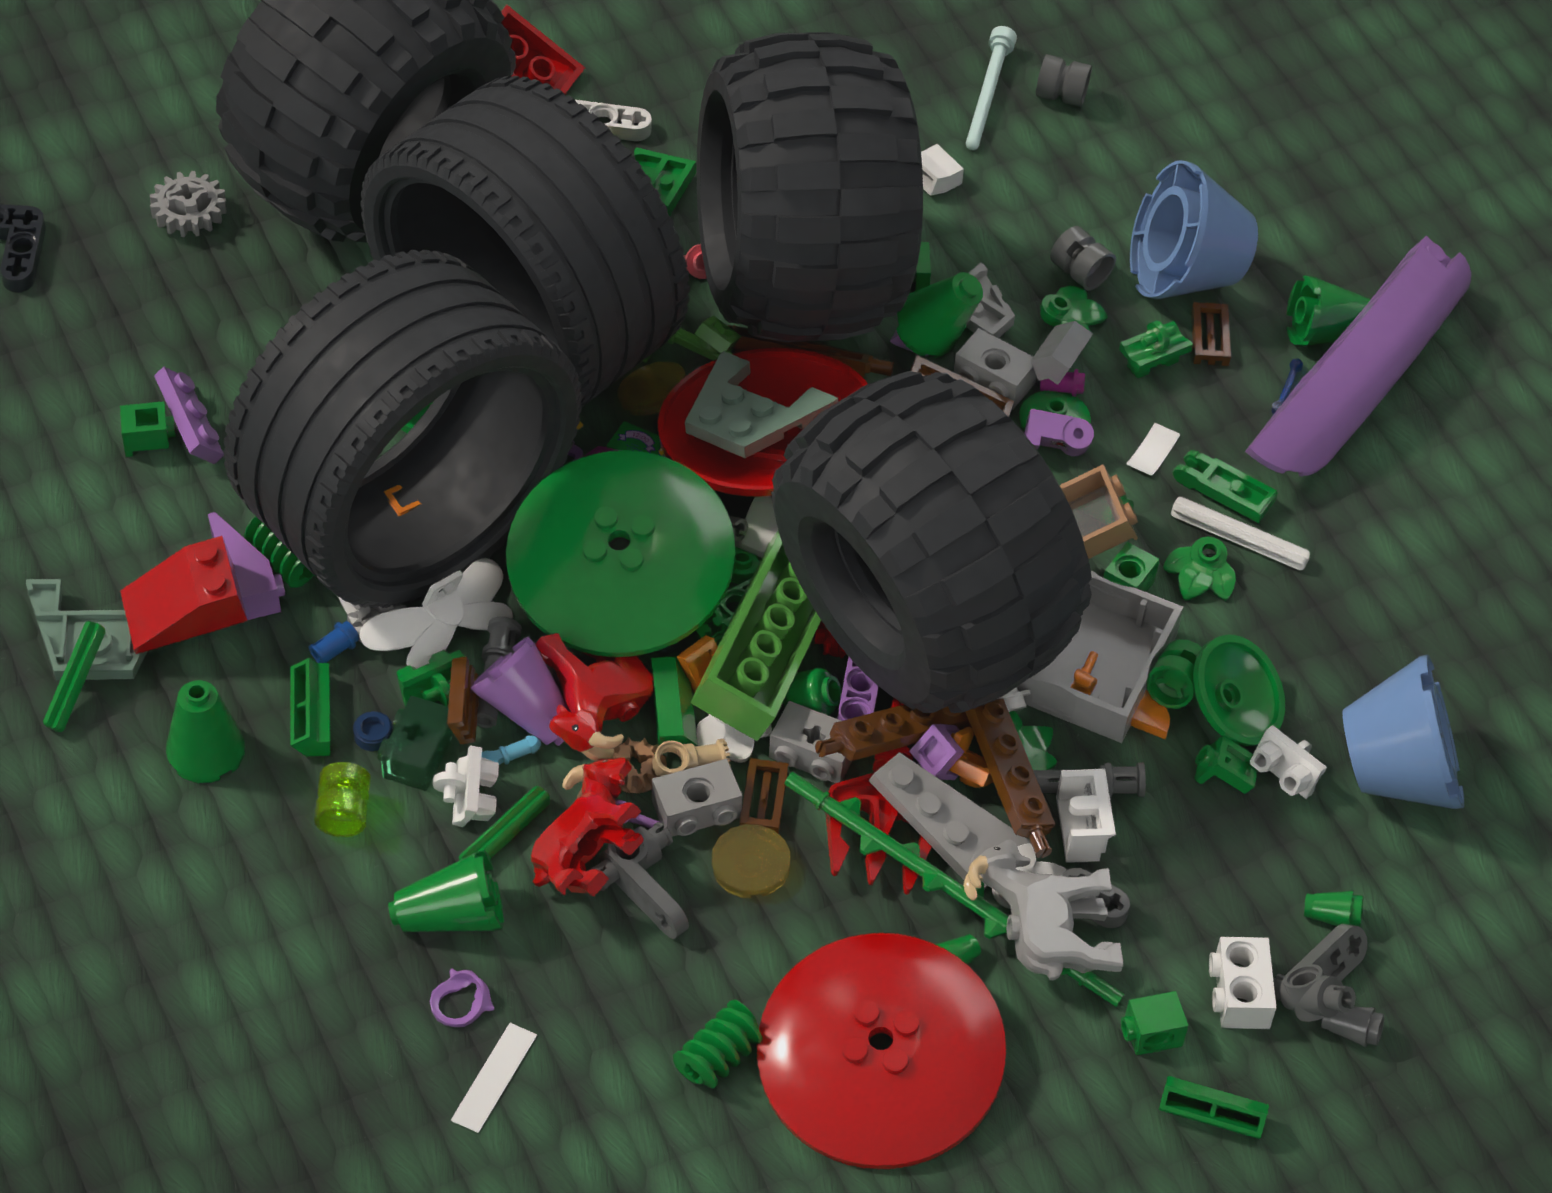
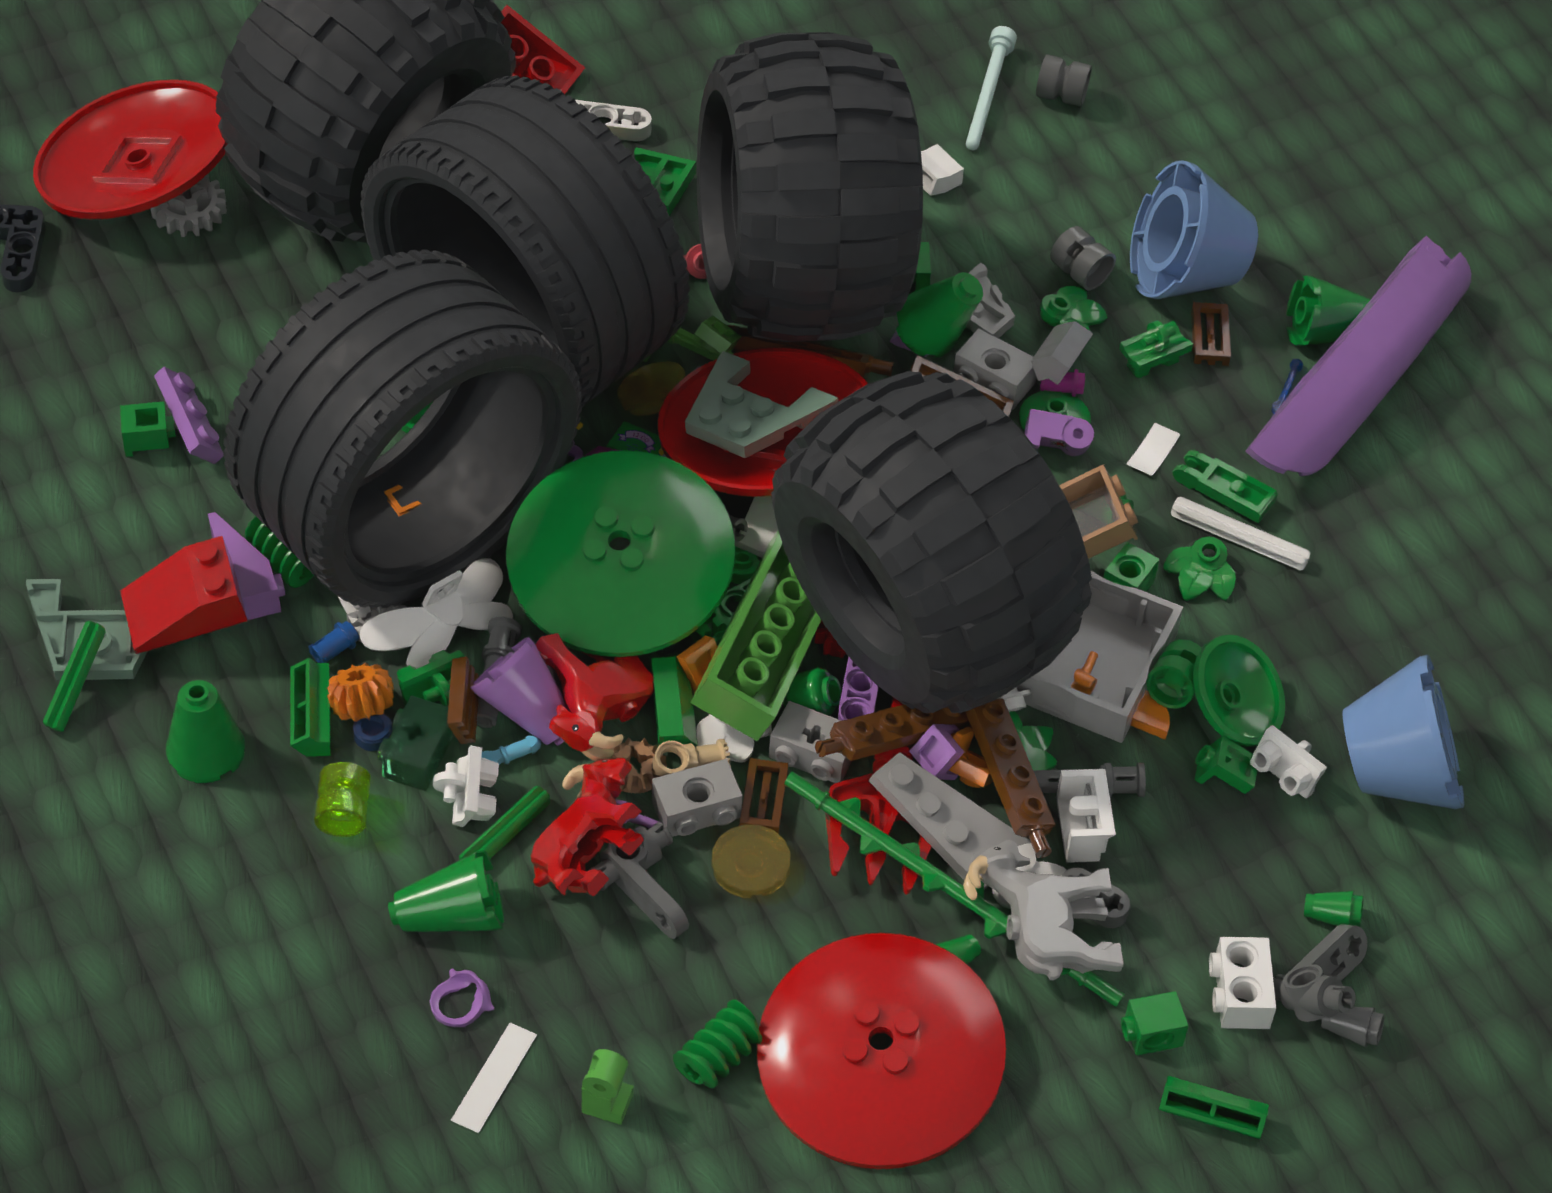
none -> red dish [33,80,228,219]
none -> orange gear [327,663,394,722]
none -> bright green leg [582,1049,634,1125]

